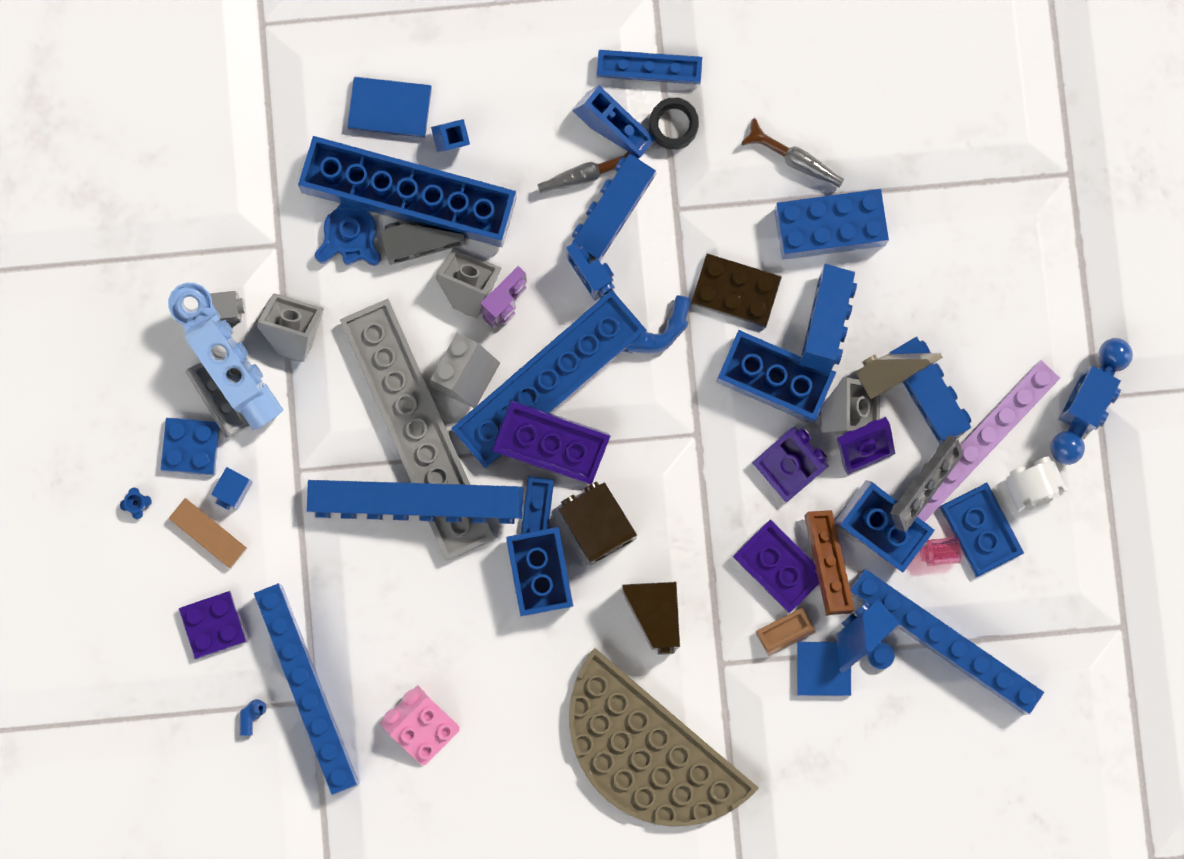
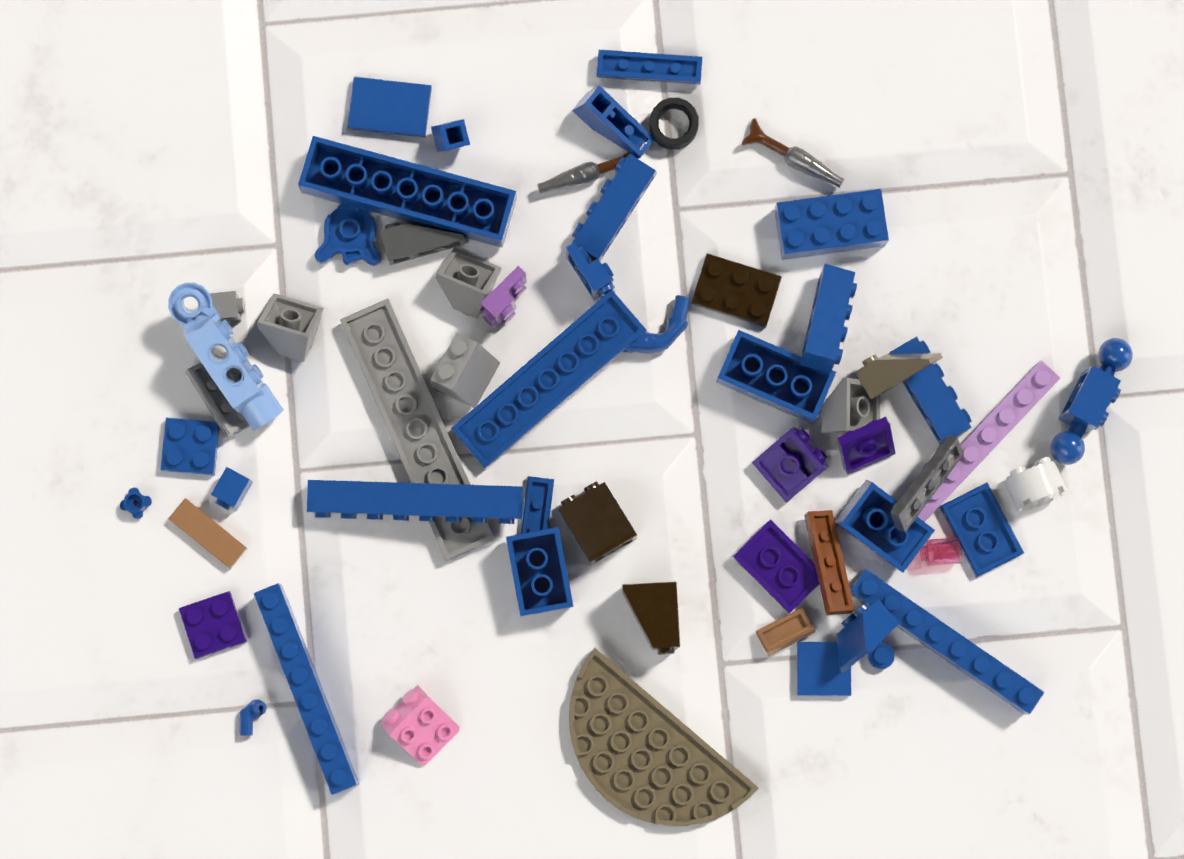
dark purple plate [492,399,611,484] -> none

